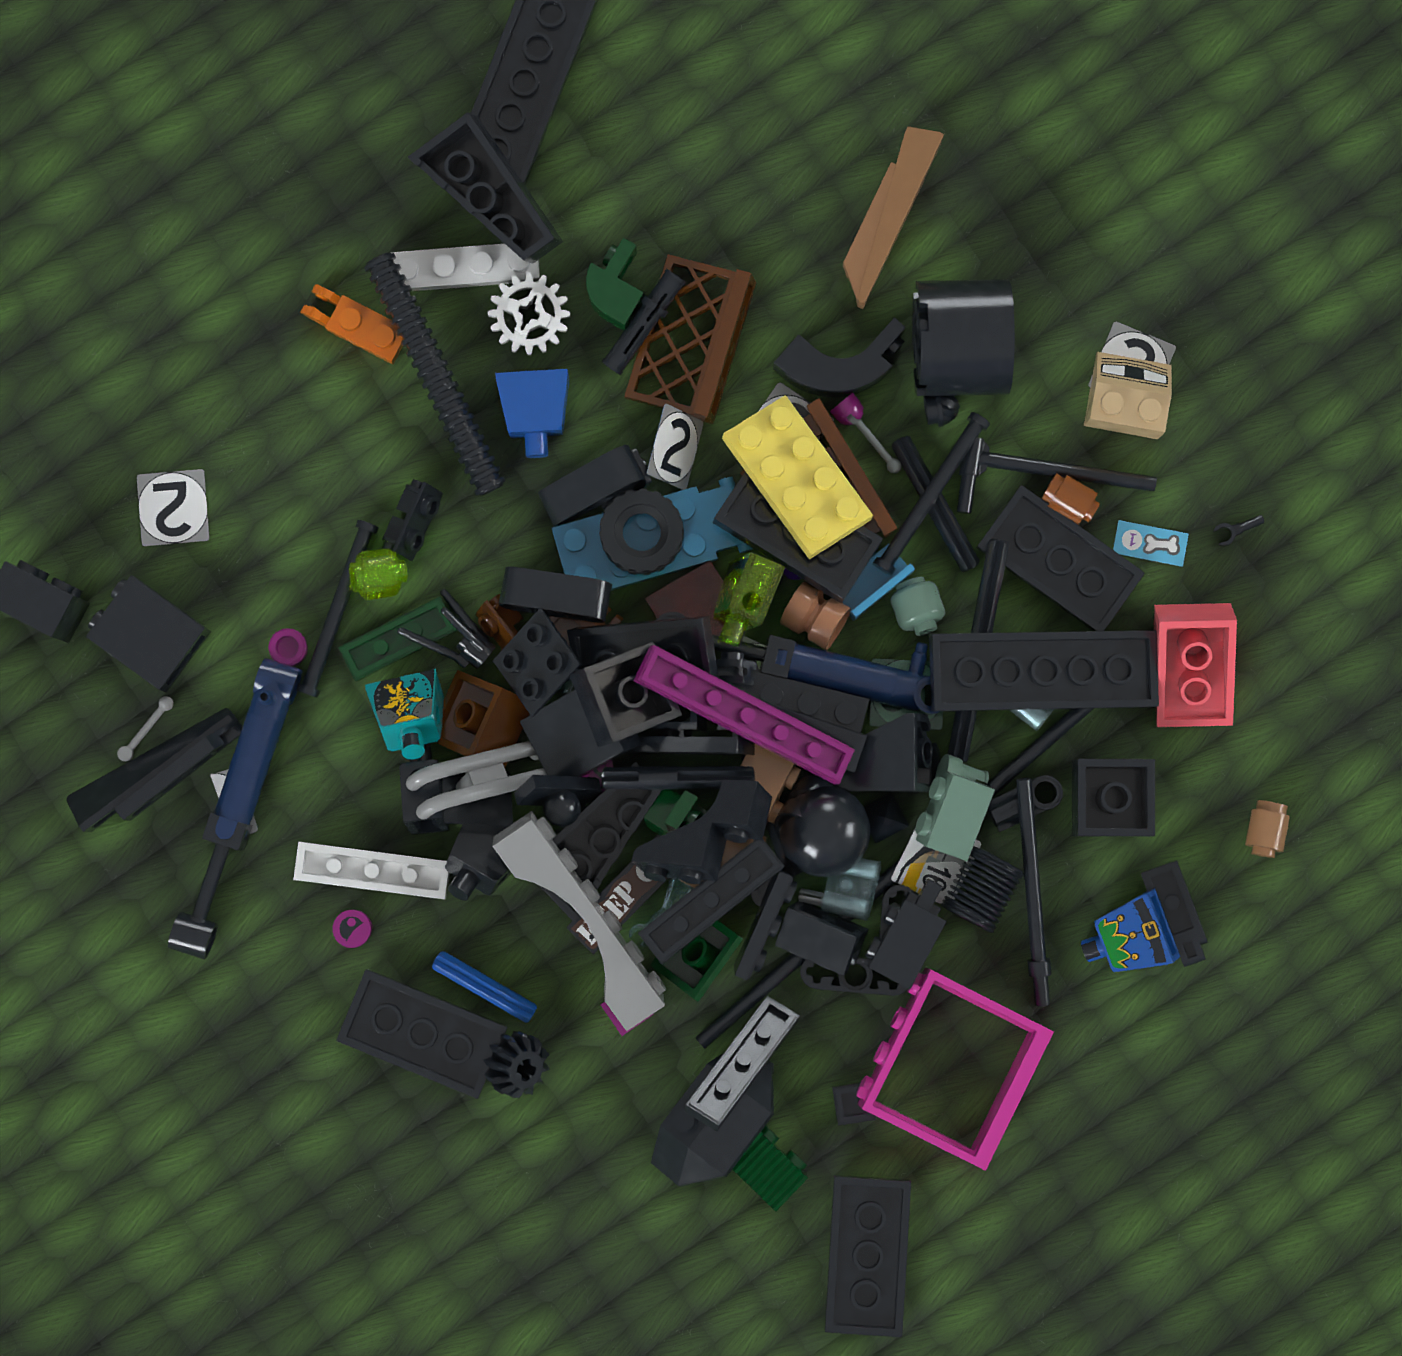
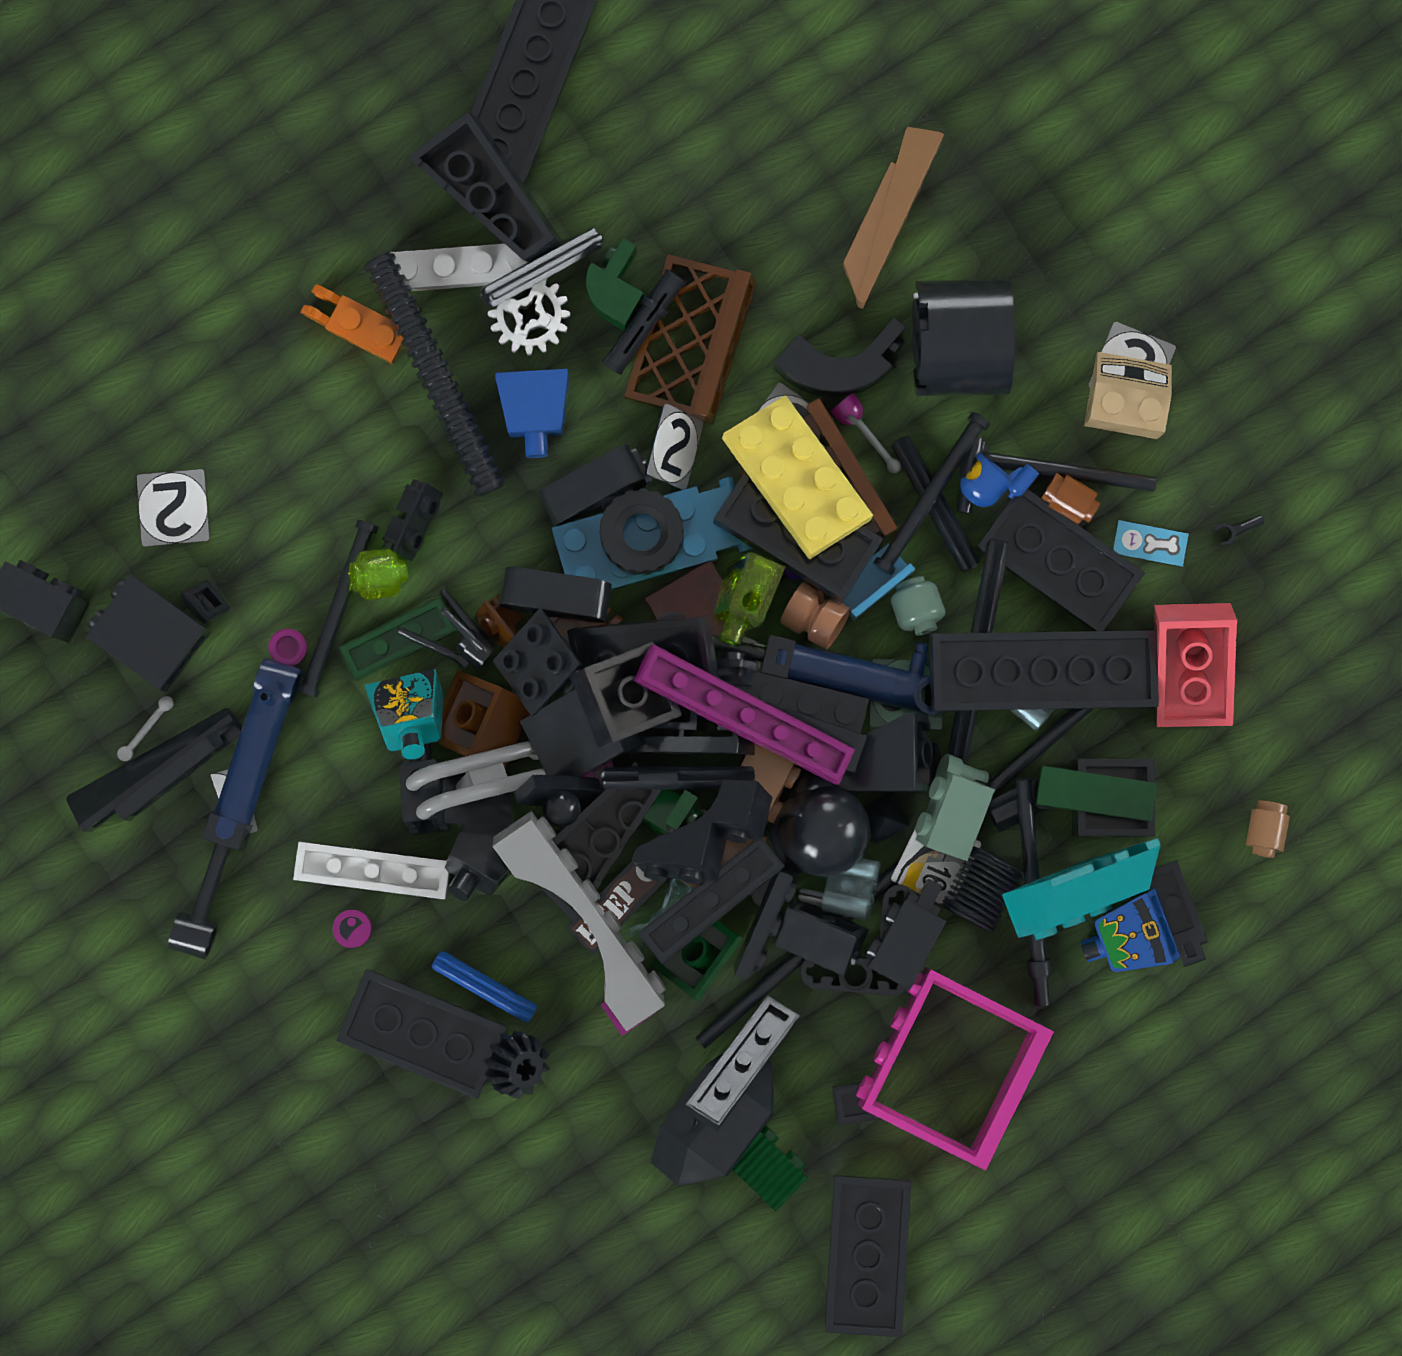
black plate [923,396,960,427] -> none
none -> black slope [180,580,231,624]
none -> axle [480,228,604,308]
none -> blue piece [960,451,1039,507]
none -> teal wedge [1002,838,1161,940]
none -> dark green tile [1035,766,1157,822]

